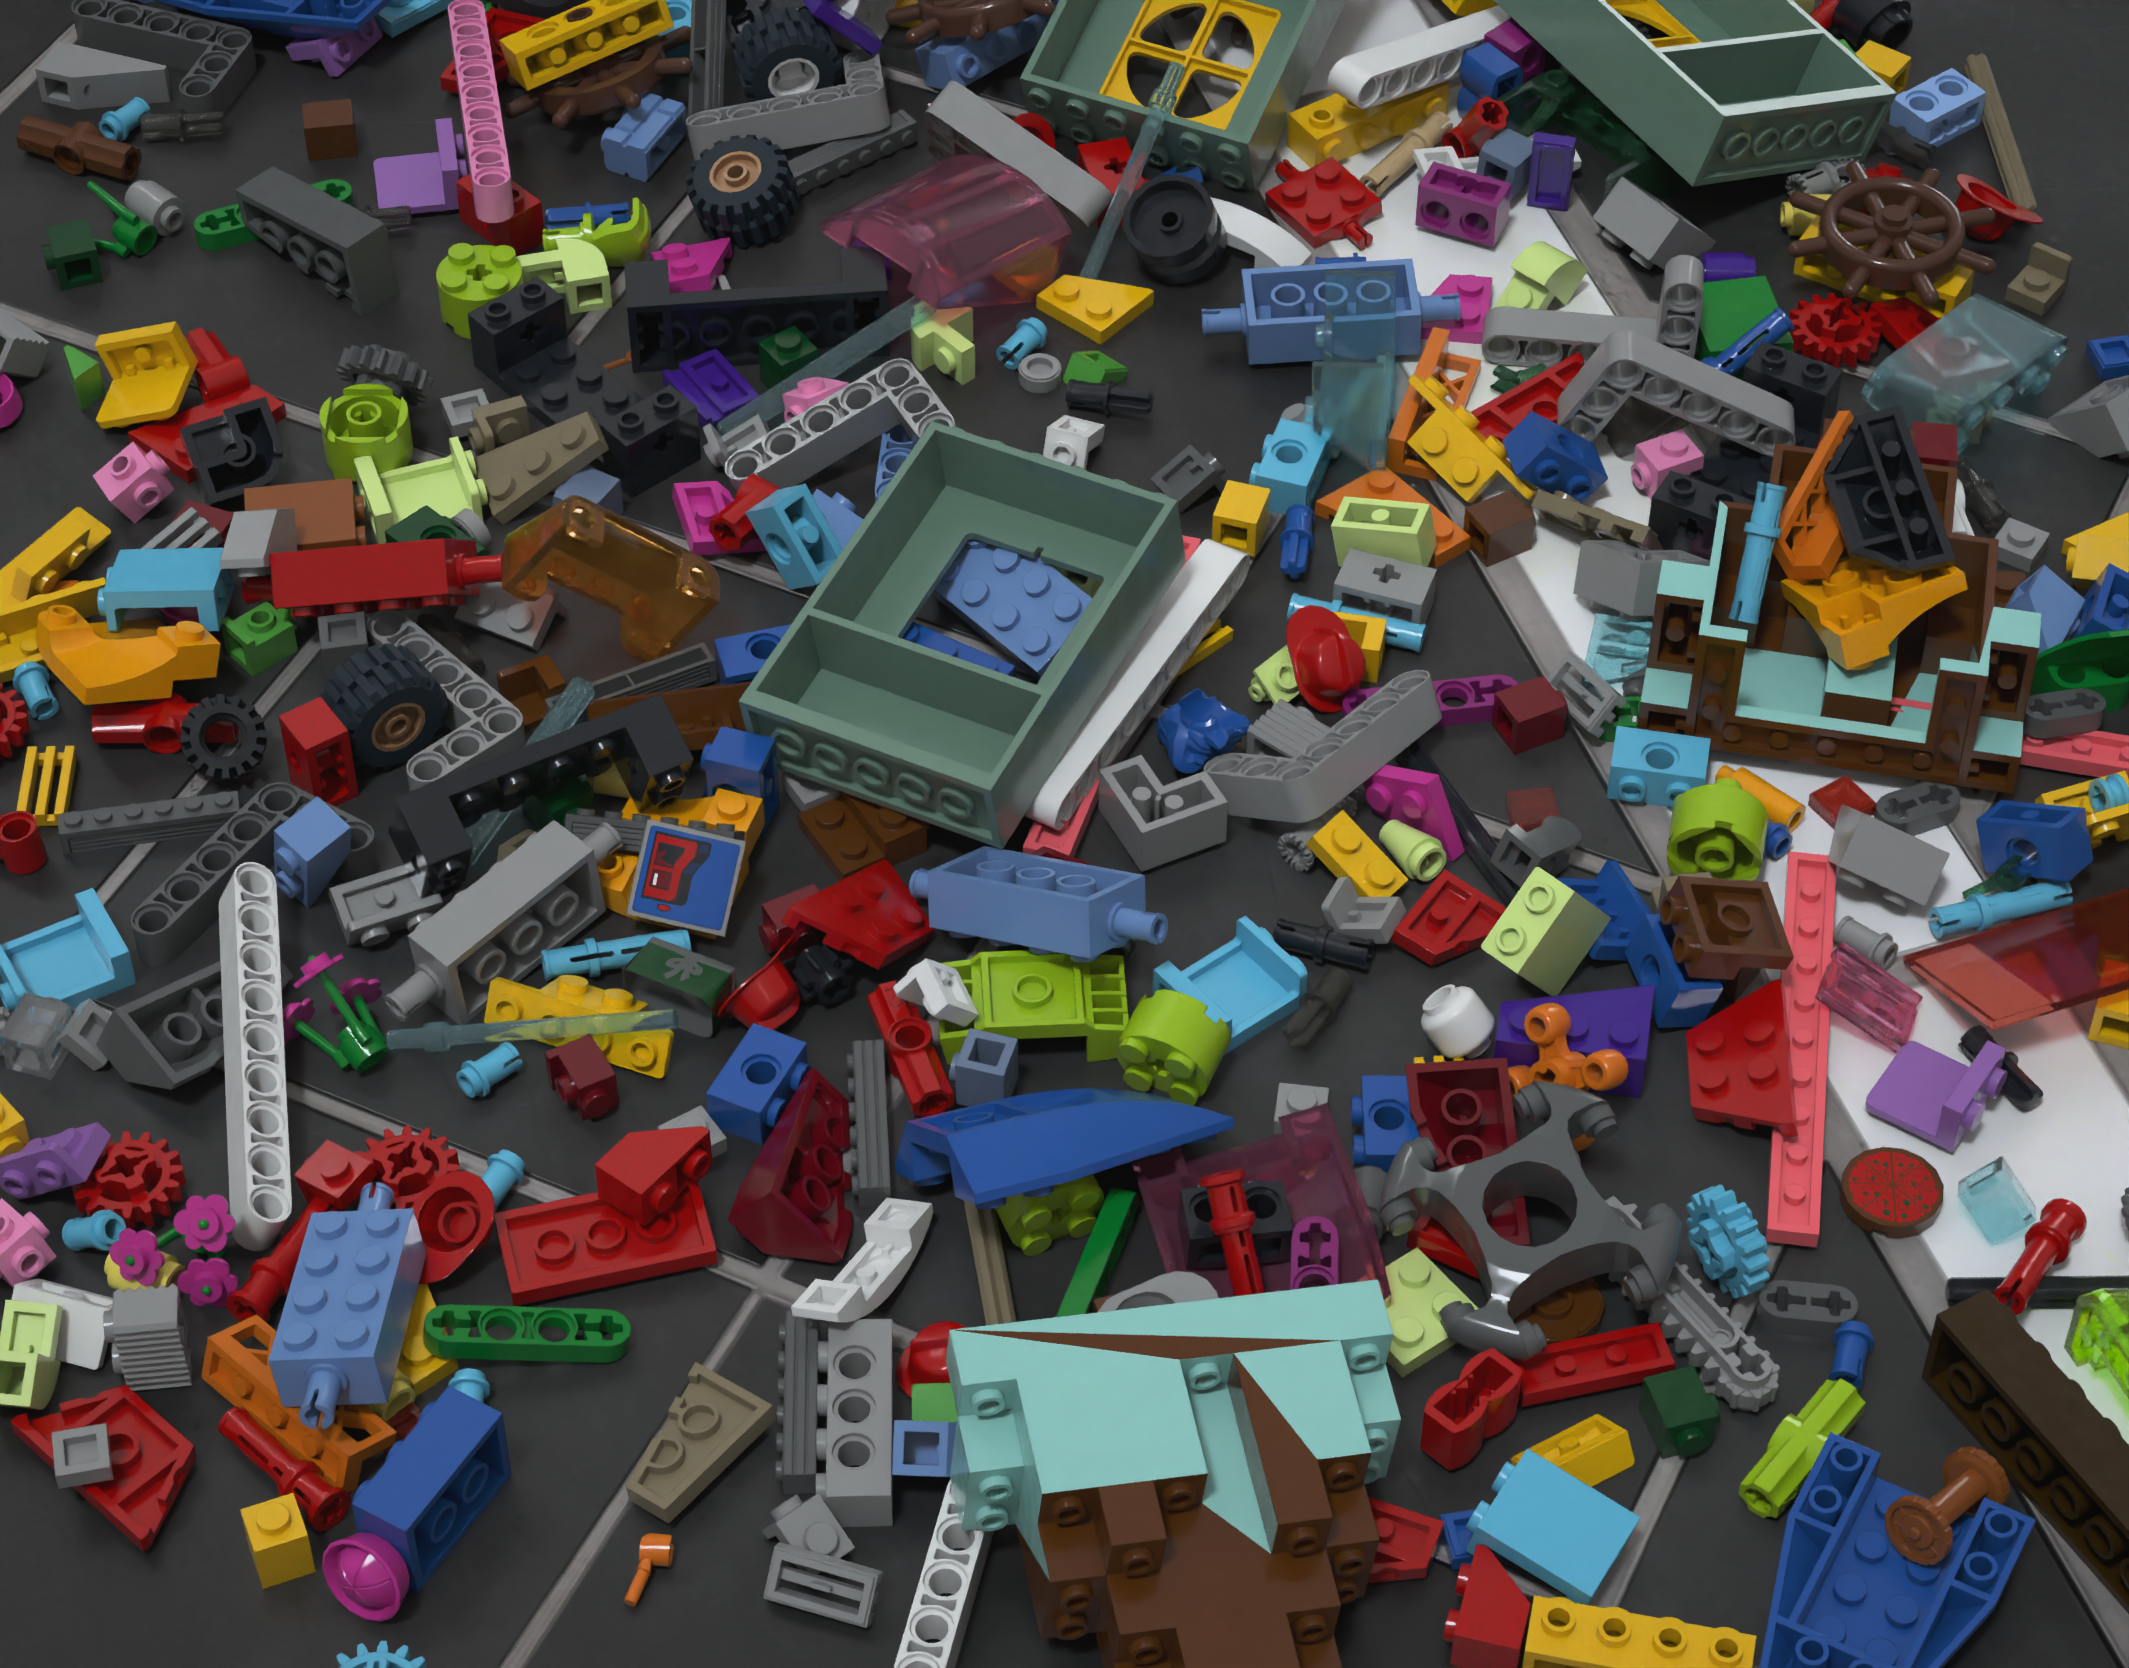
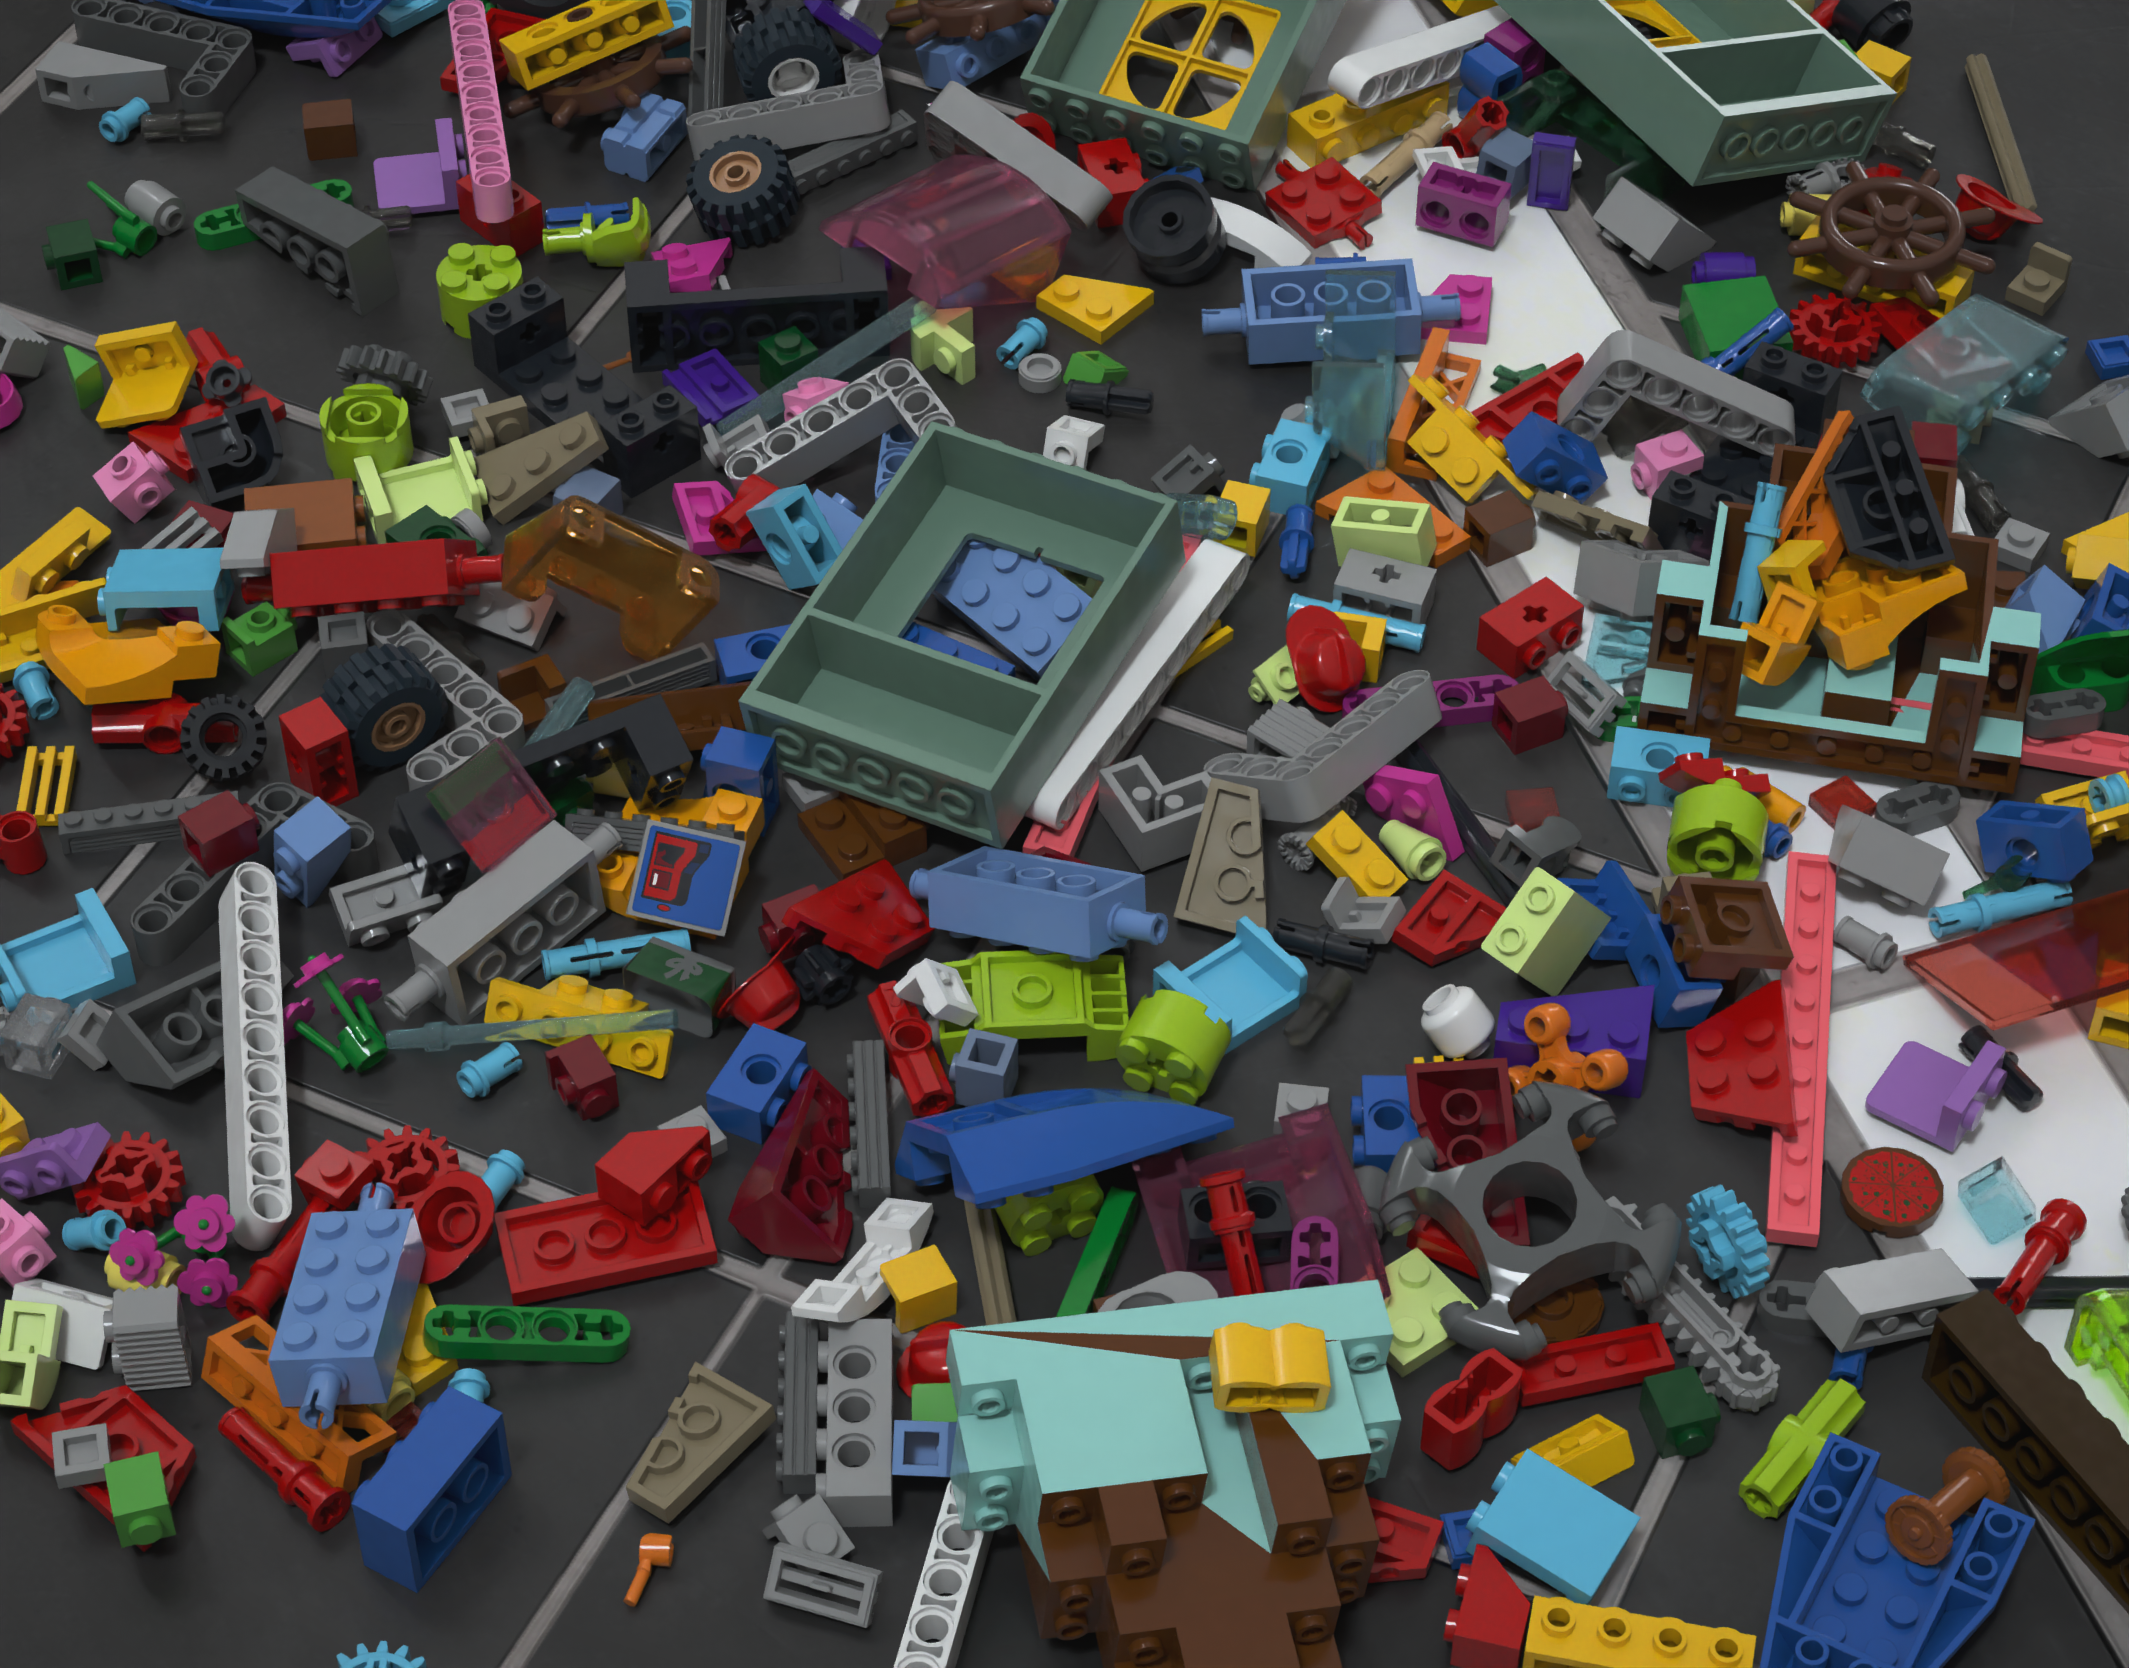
reddish brown piece [16,115,142,182] -> none
yellow brick [240,1493,316,1589] -> none
dark pink hat [322,1532,410,1622] -> none
yellowish green brick [517,238,612,314] -> none
clear light blue bar [1079,62,1185,280] -> none
blue hair [1155,688,1253,773] -> none
light grey beam [1481,255,1704,368] -> none
yellowish green brick [1494,241,1588,310] -> none
clear pink plate [1815,942,1923,1053] -> none
light blue brick [1887,68,1986,155] -> none
none -> bright green brick [103,1451,176,1548]
none -> dark red brick [178,790,260,877]
none -> black plate [202,360,253,408]
none -> clear pink tile [425,736,557,874]
none -> yellow panel [880,1244,957,1334]
none -> clear light blue beam [1166,493,1238,540]
none -> dark tan wing [1173,777,1268,934]
none -> yellow brick [1209,1322,1331,1413]
none -> red brick [1476,576,1584,679]
none -> red slope [1658,752,1771,799]
none -> light orange brick [1740,581,1825,686]
none -> yellow panel [1757,540,1826,602]
none -> light grey brick [1805,1248,1978,1353]

